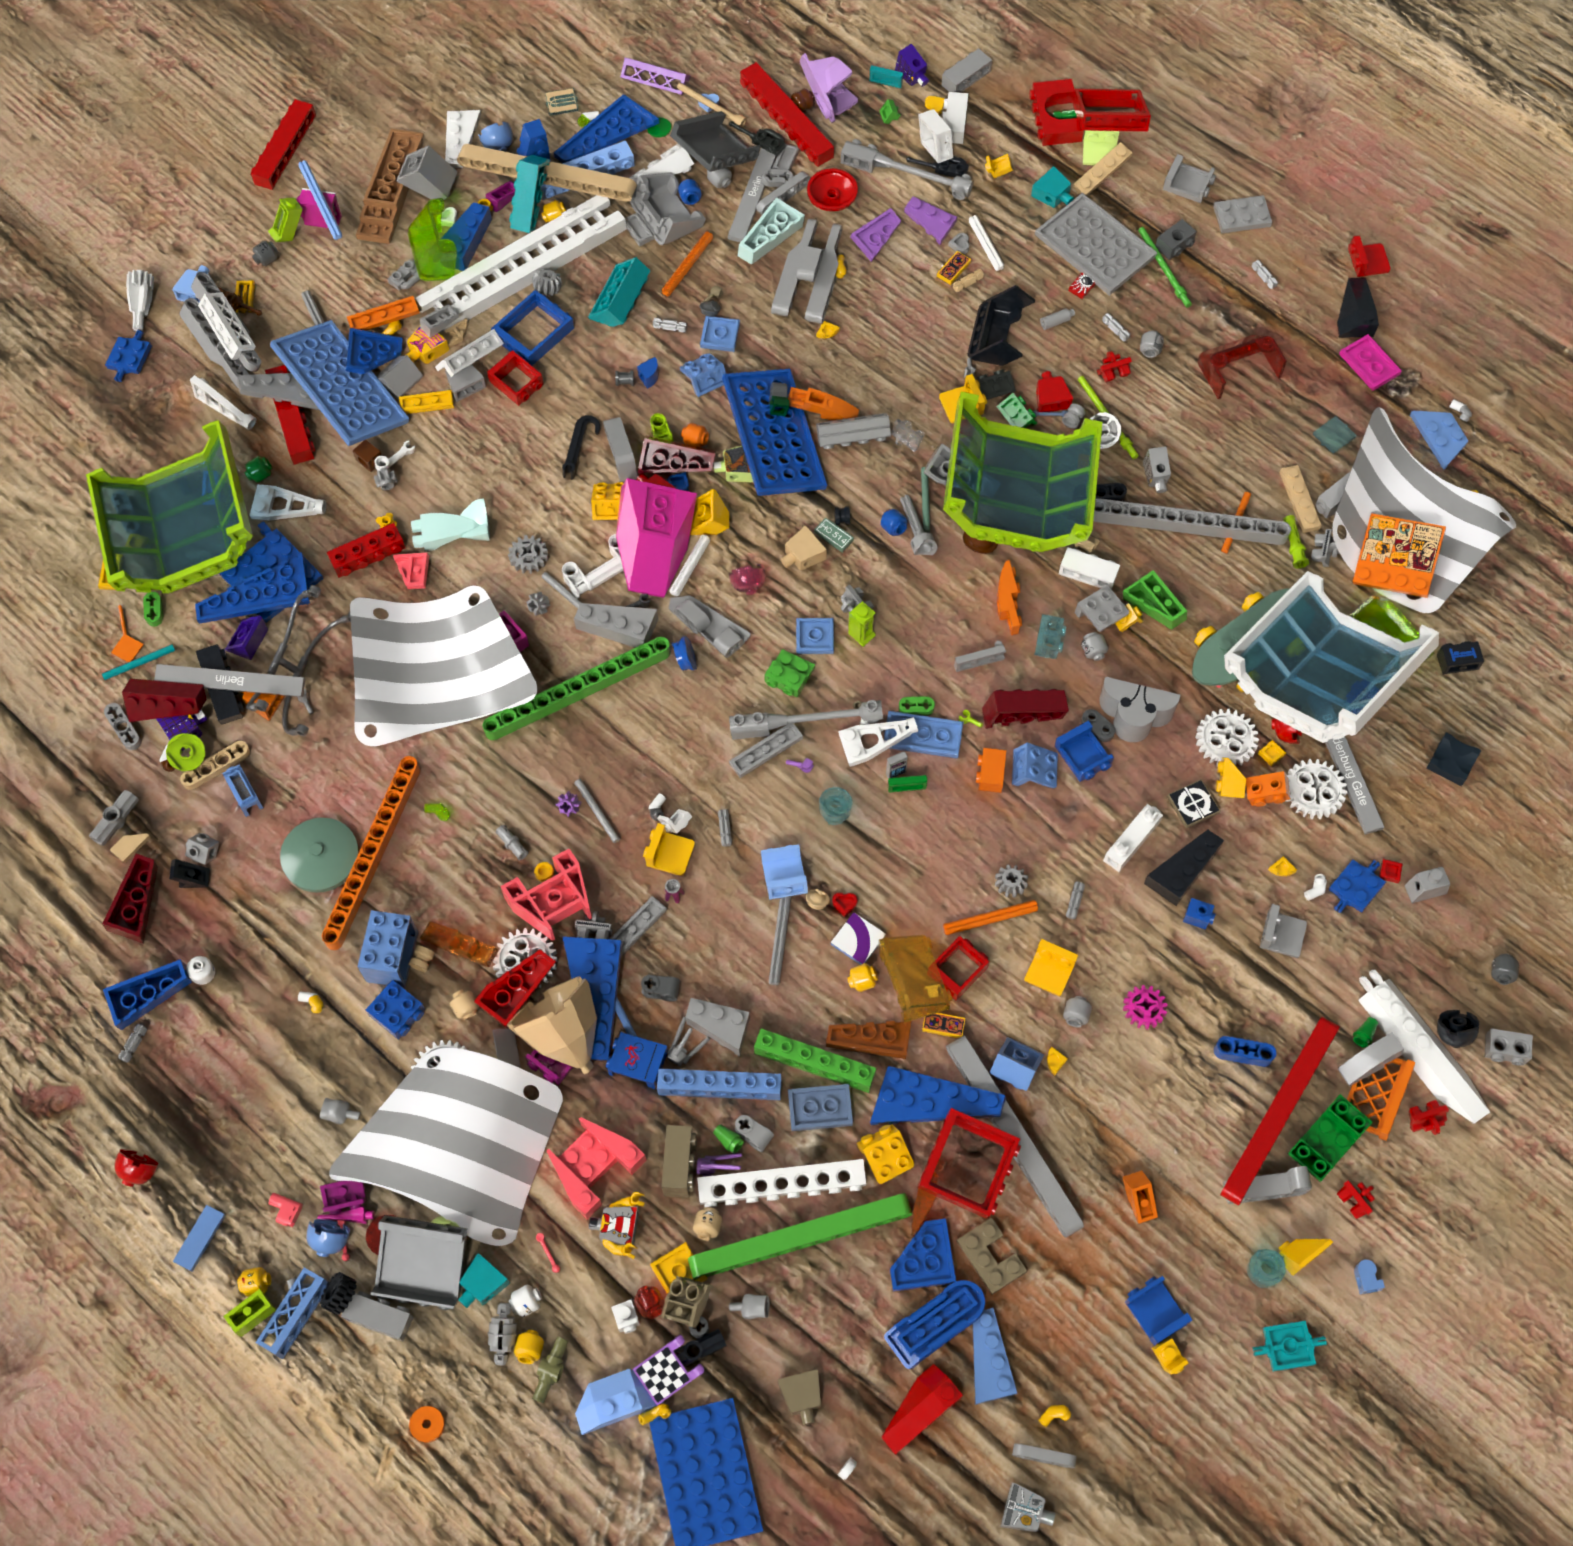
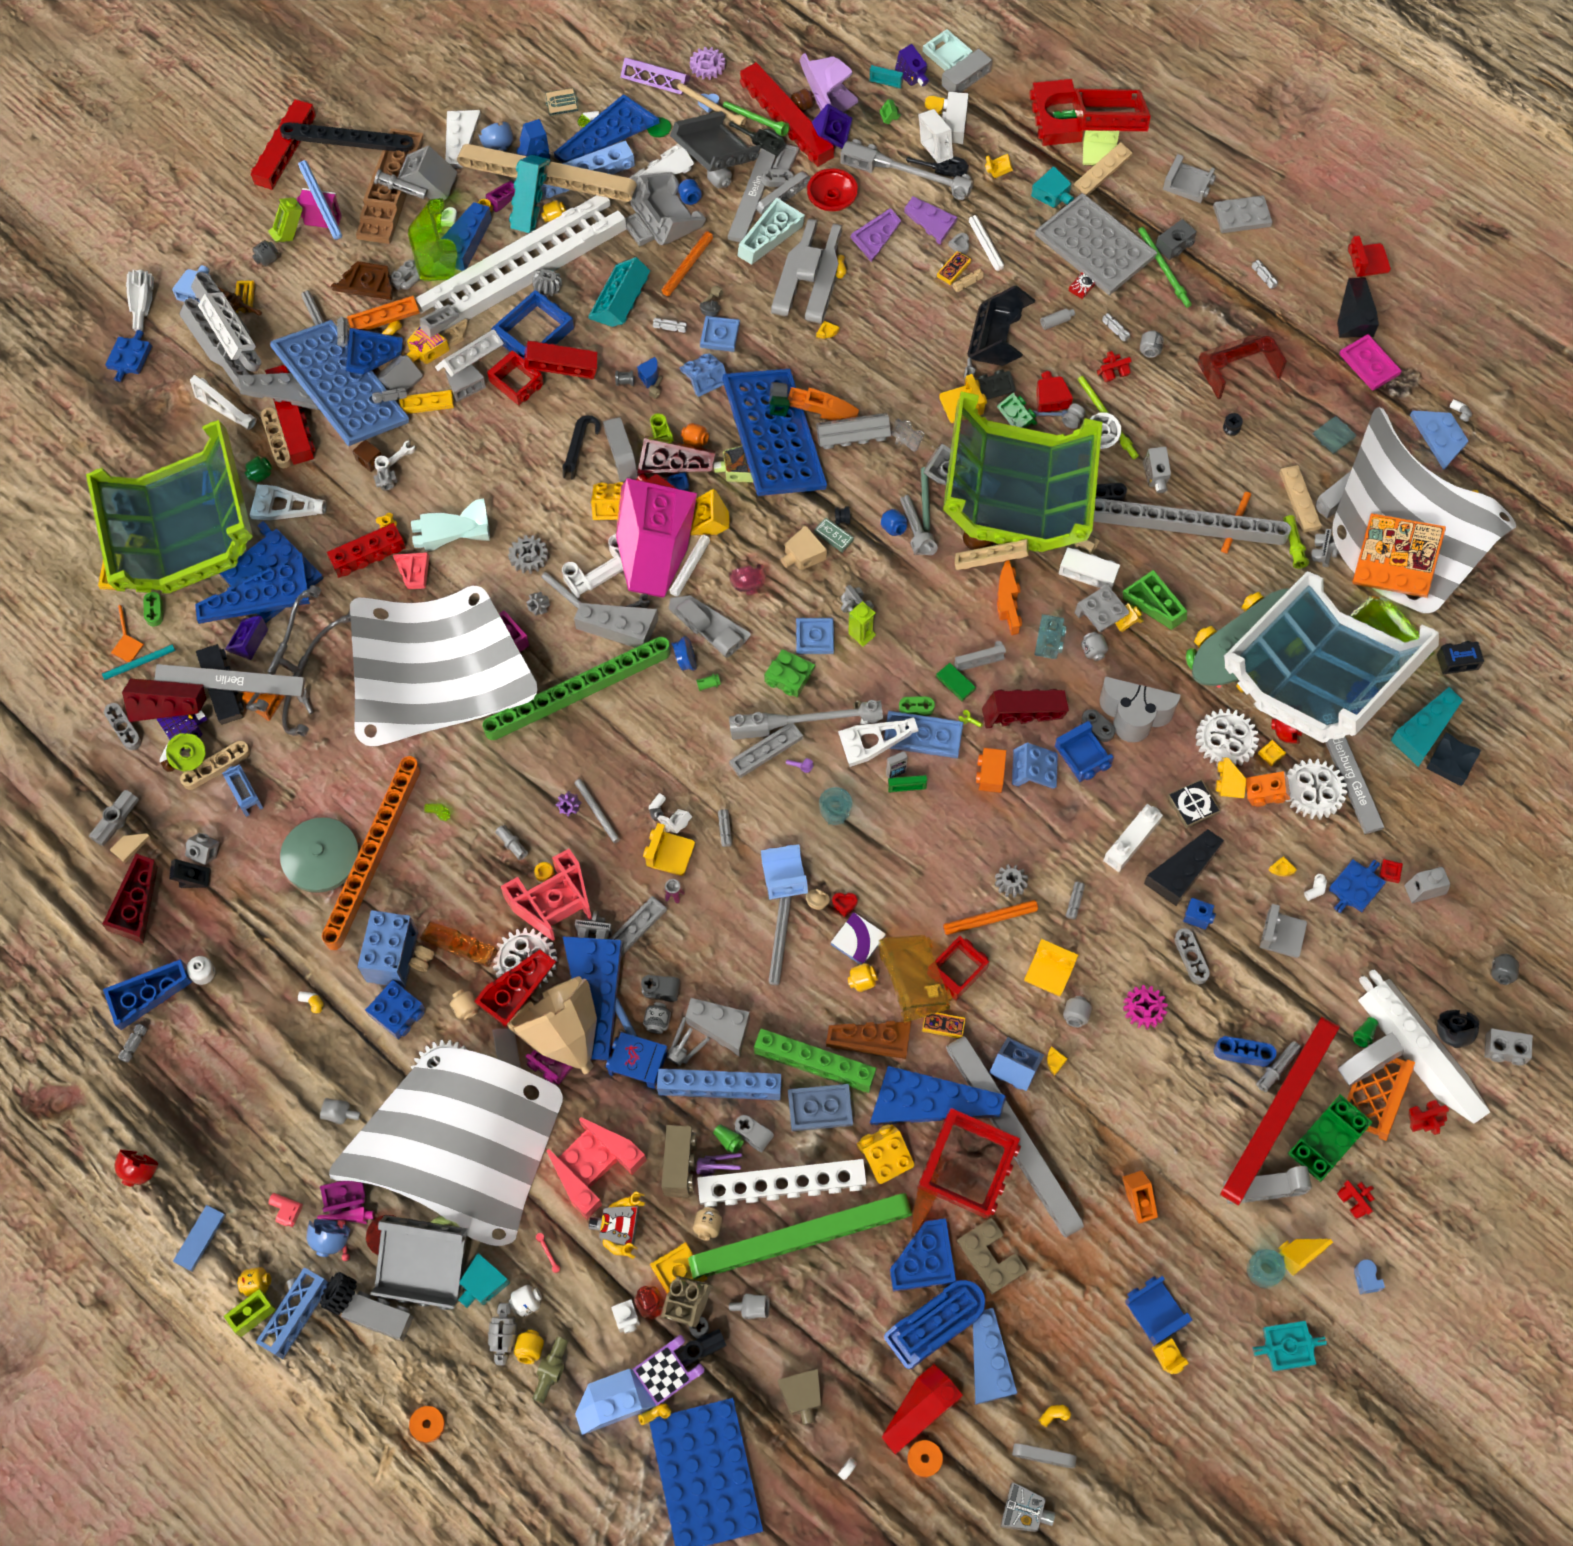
none -> tan beam [261,408,292,468]
none -> black plate [280,122,414,152]
none -> reddish brown wing [331,261,393,300]
none -> light grey axle [337,317,348,348]
none -> light grey axle [372,388,407,403]
none -> light grey pin [374,169,427,200]
none -> red brick [524,341,597,379]
none -> head [643,1002,671,1034]
none -> dark tan hand [649,376,663,399]
none -> lavender gear [690,47,725,80]
none -> bright green pin [696,673,721,691]
none -> bright green piece [723,101,789,136]
none -> dark purple slope [812,104,852,149]
none -> orange piece [907,1440,943,1478]
none -> light aqua container [922,29,973,71]
none -> green tile [936,663,976,701]
none -> tan plate [955,539,1029,570]
none -> light grey beam [1174,928,1210,984]
none -> bright green piece [1186,648,1197,670]
none -> black wheel [1223,413,1243,436]
none -> light grey axle [1256,1041,1301,1092]
none -> teal wedge [1390,687,1463,767]

